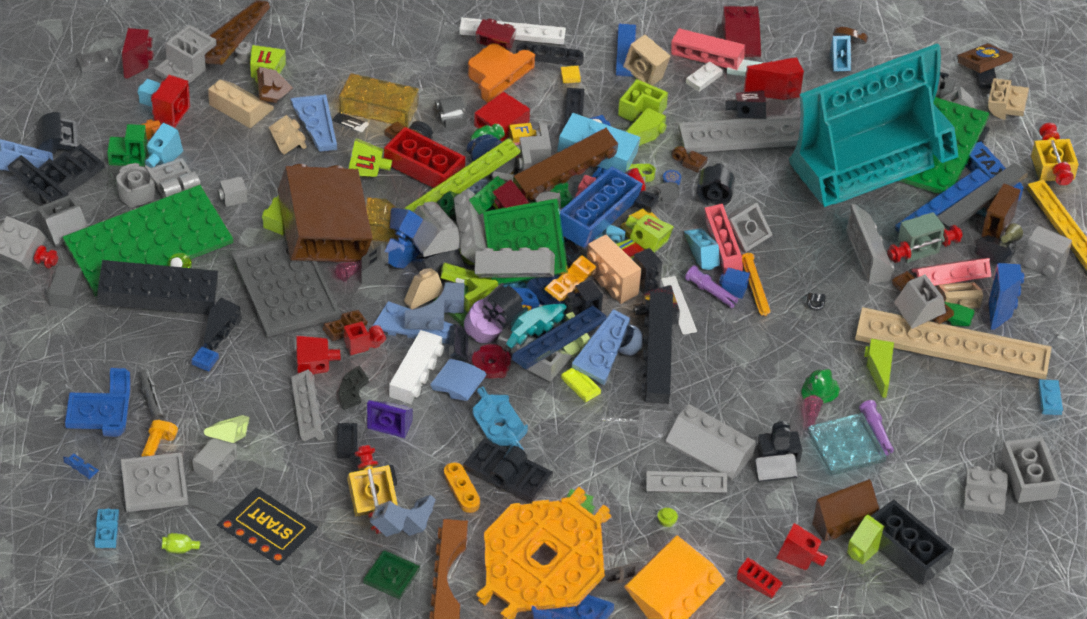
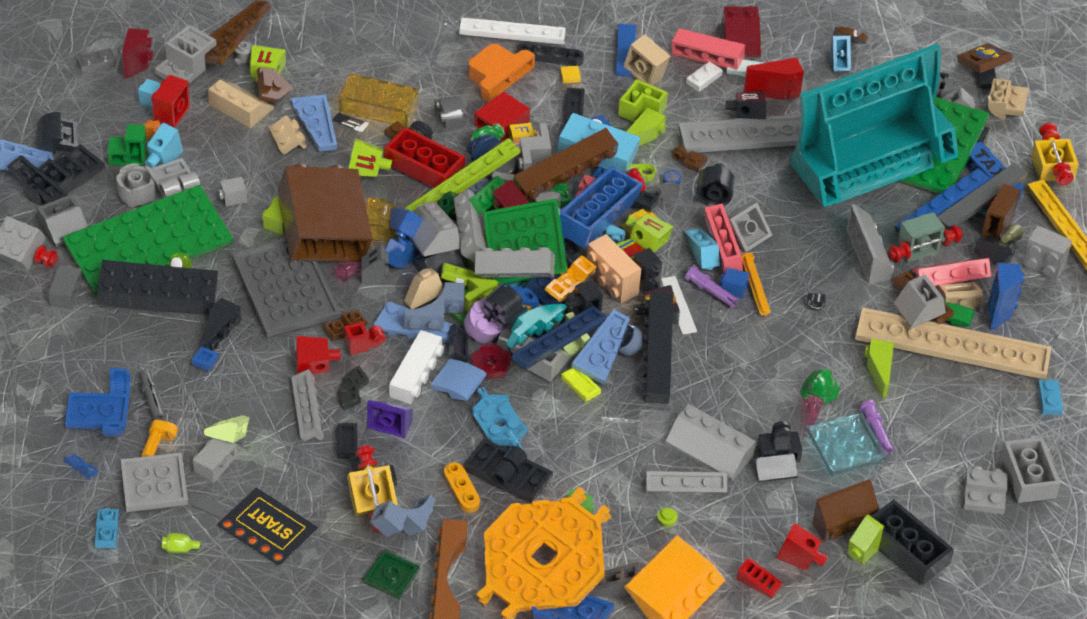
dark red slope [476,18,516,52] -> none

